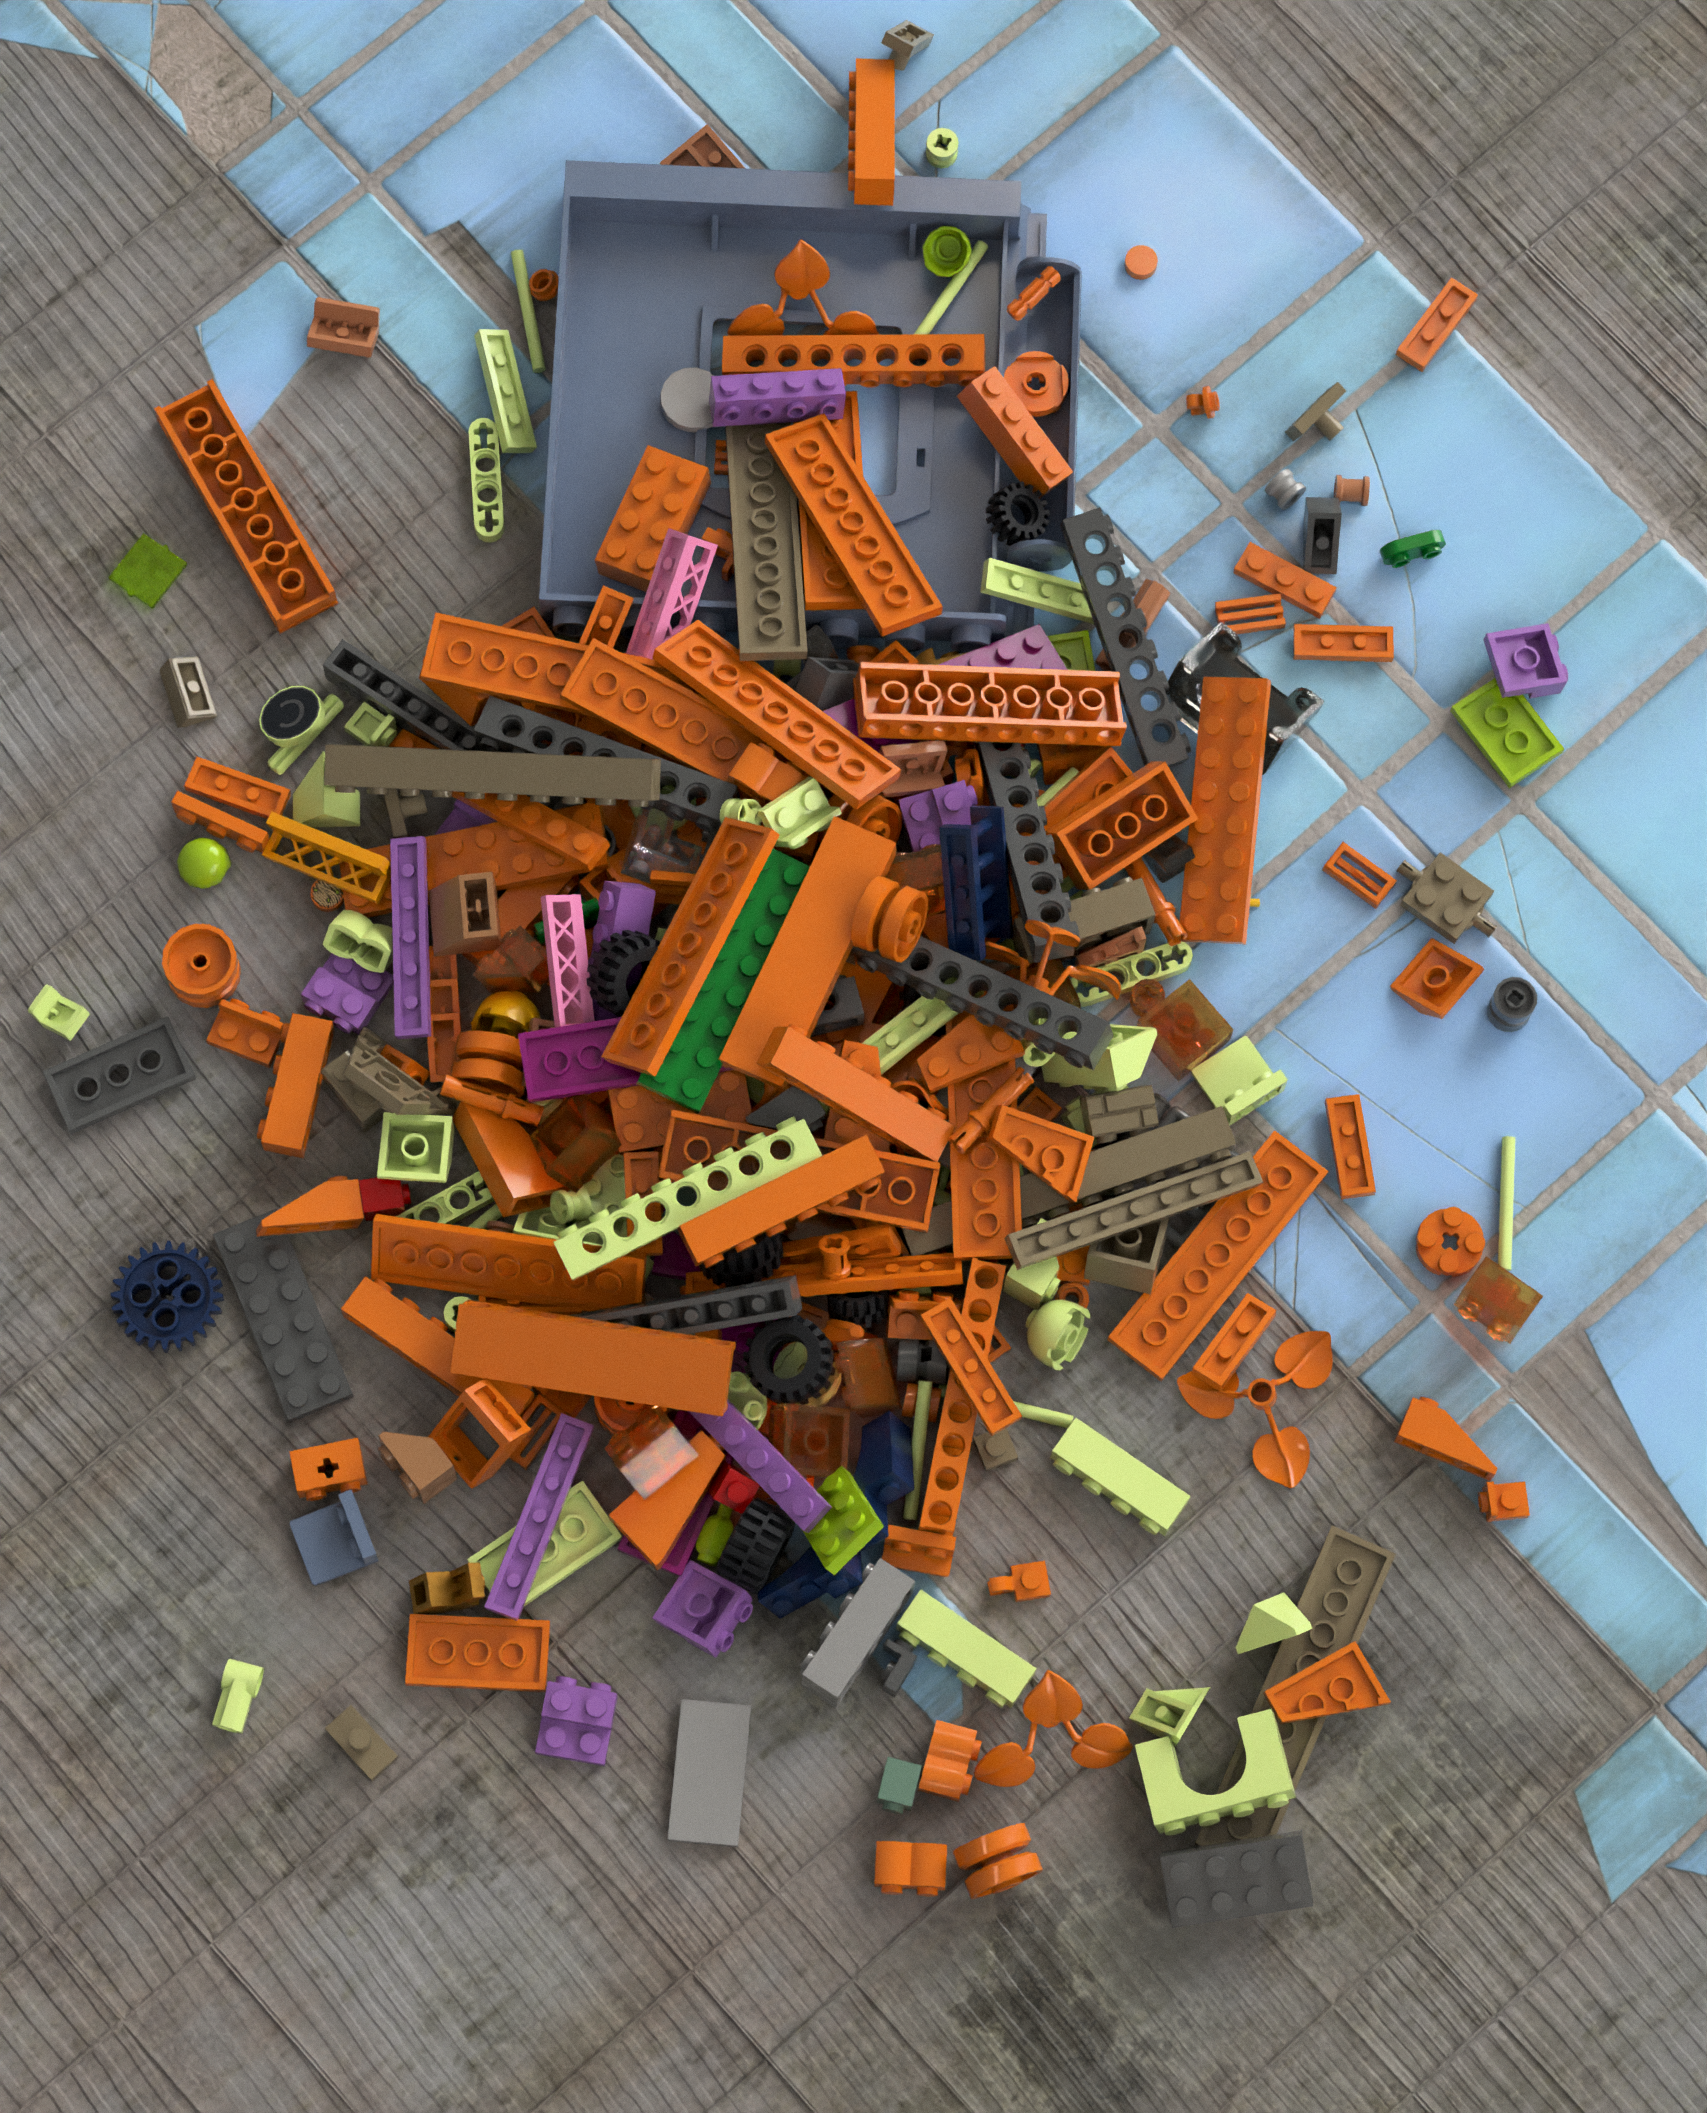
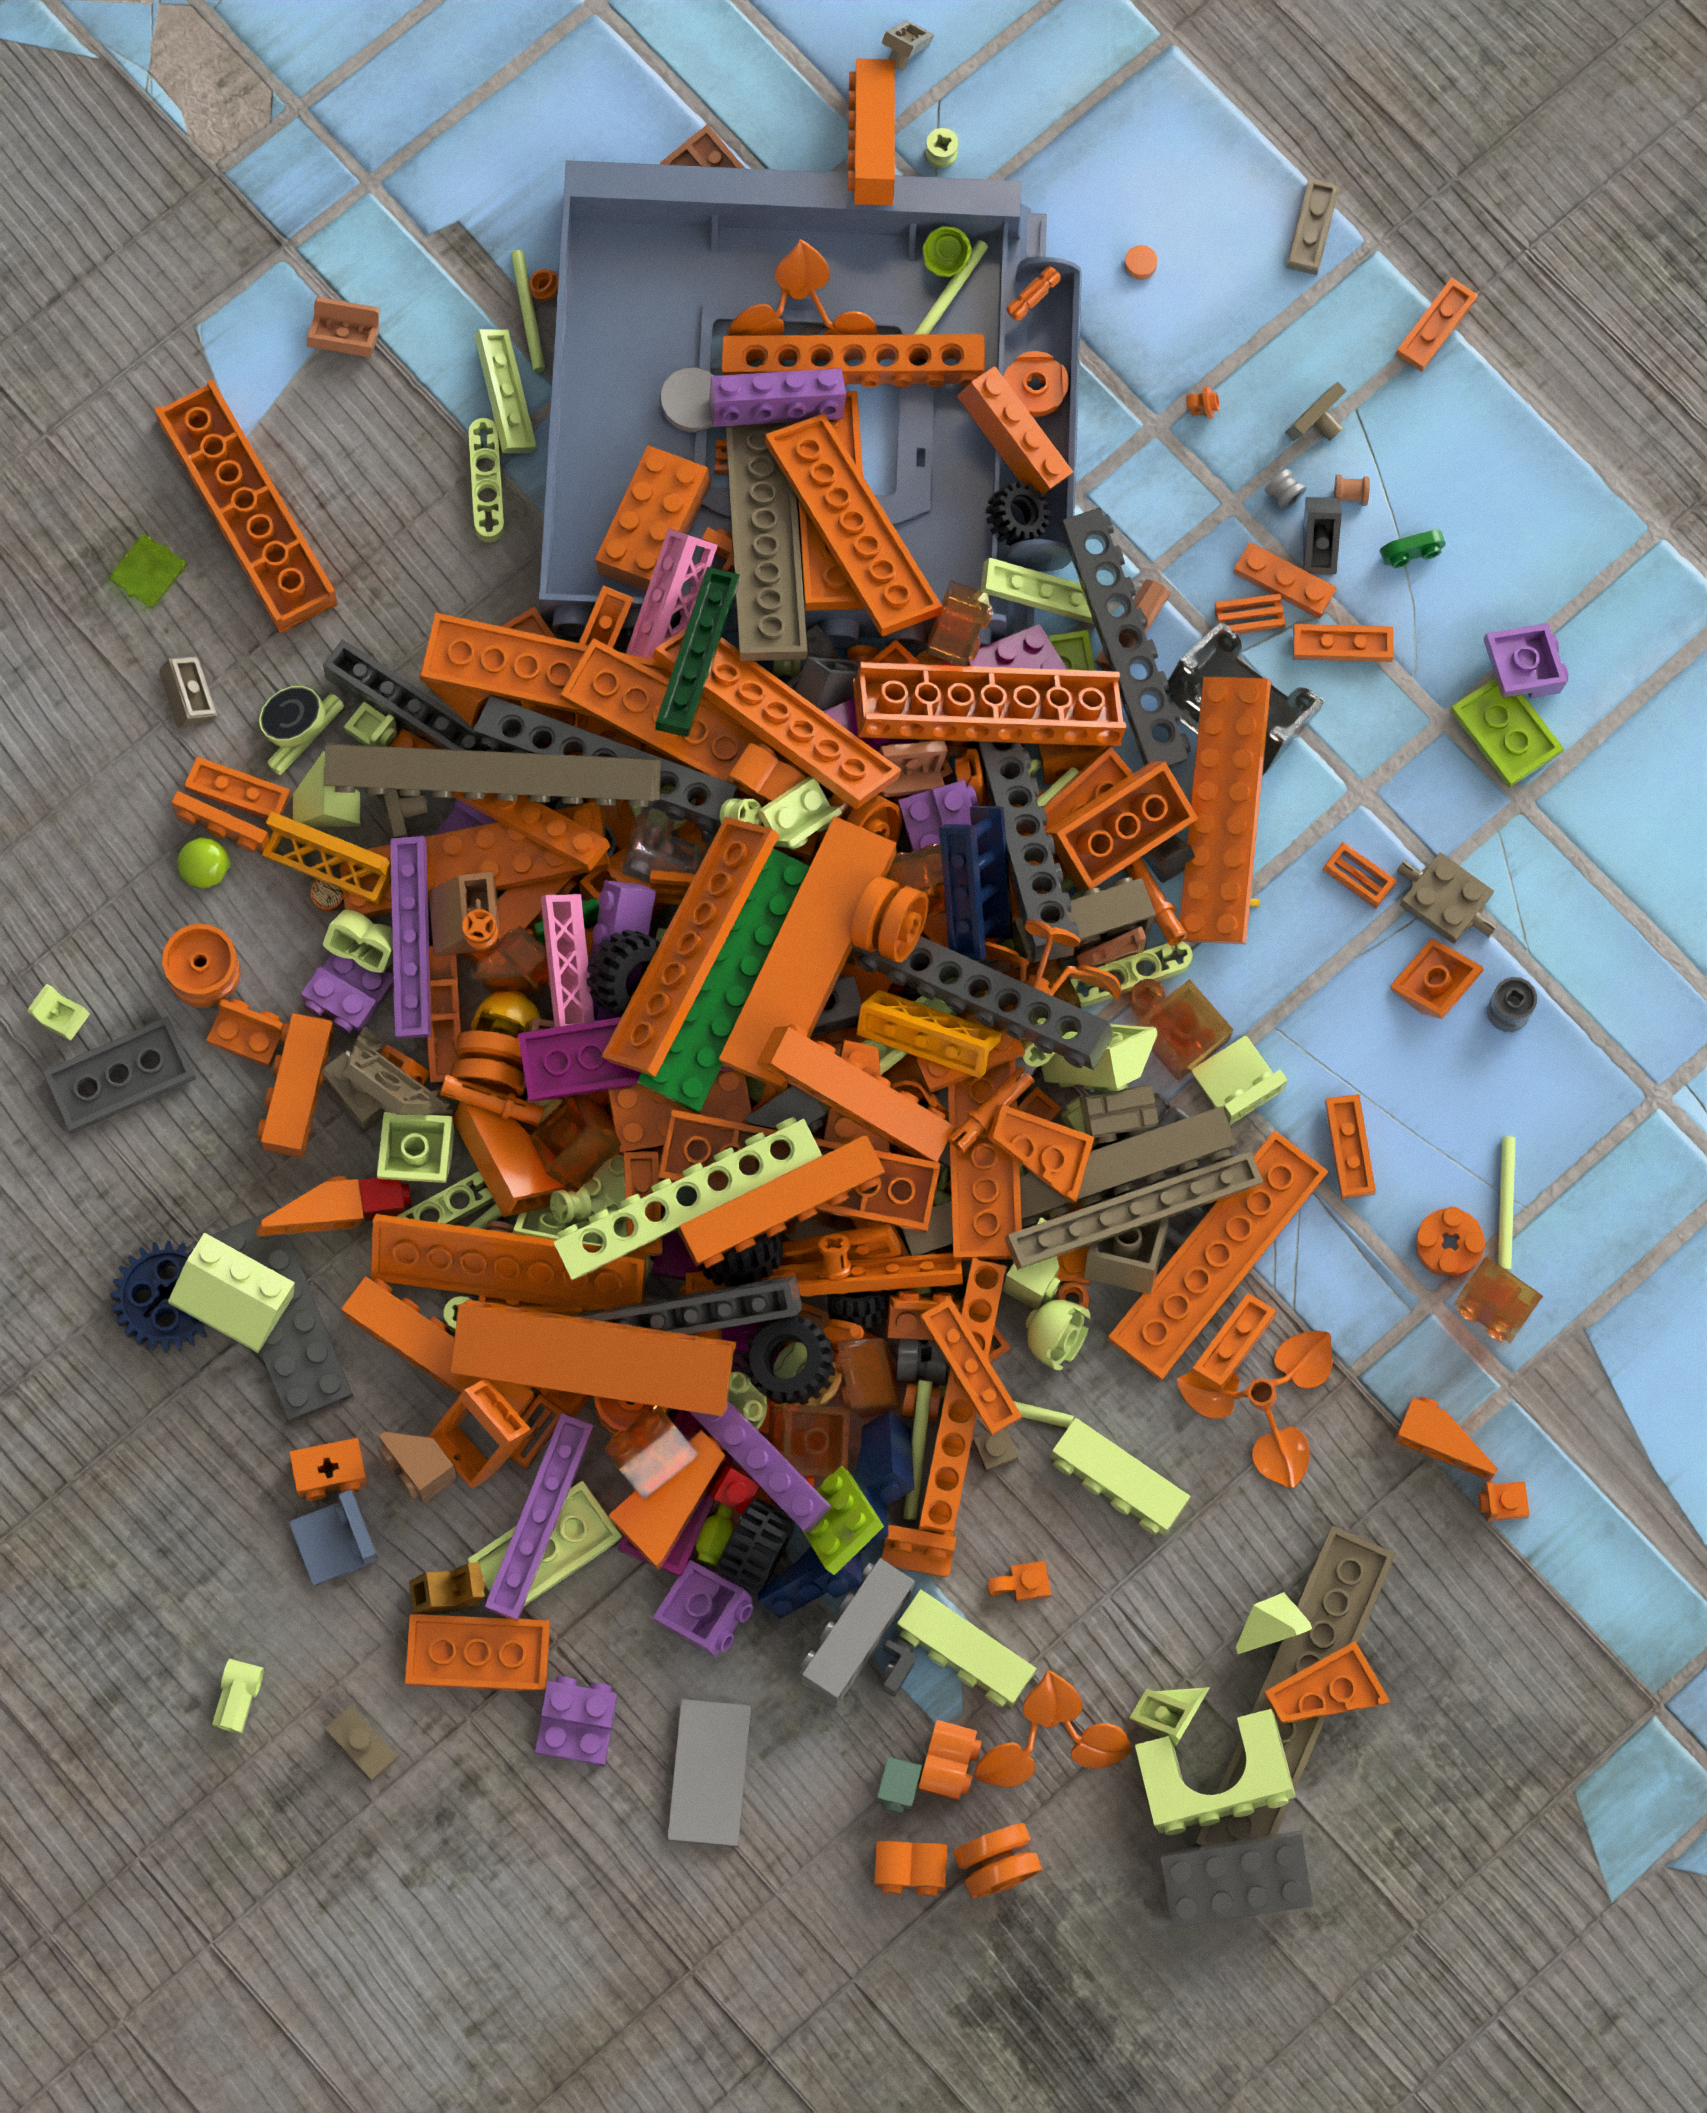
none -> yellowish green slope [168,1233,295,1353]
none -> orange wheel [462,909,499,951]
none -> dark green plate [655,567,740,737]
none -> light orange fence [856,990,1002,1078]
none -> clear orange brick [927,580,993,667]
none -> dark tan tile [1286,178,1340,275]

